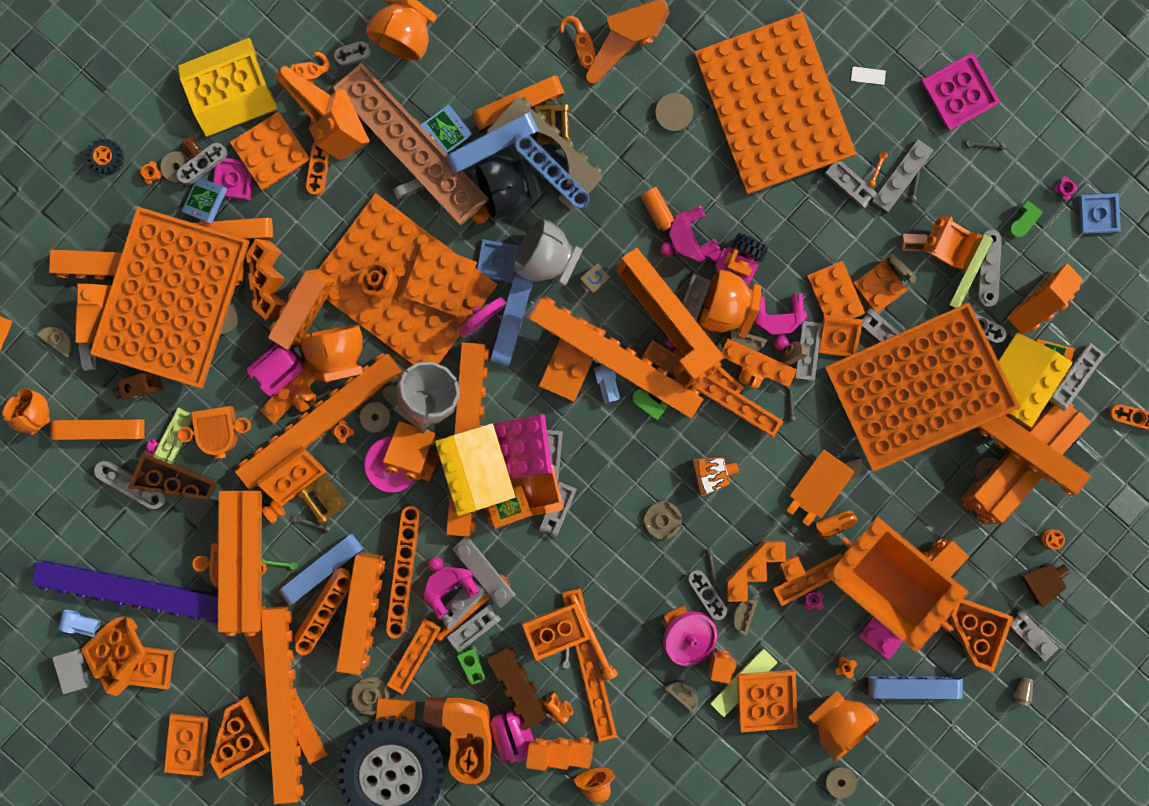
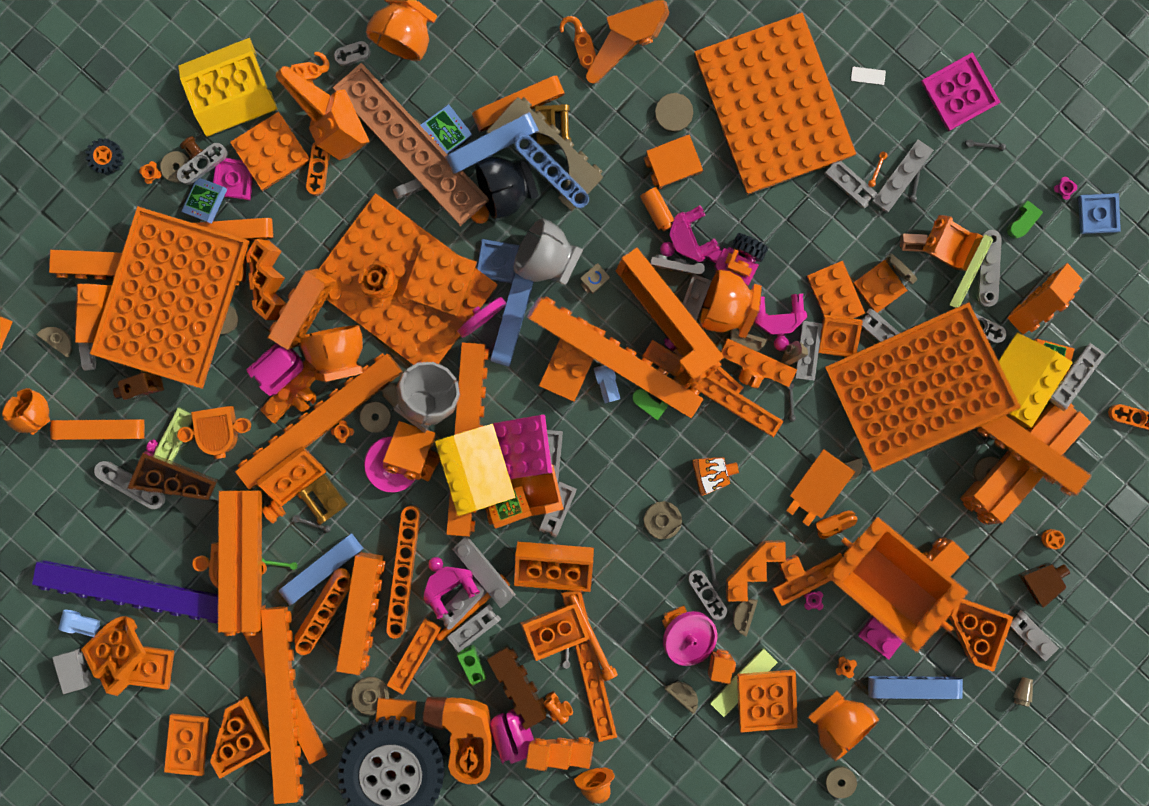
none -> orange slope [514,542,594,592]
none -> orange panel [644,134,703,189]
none -> light grey plate [650,255,705,276]

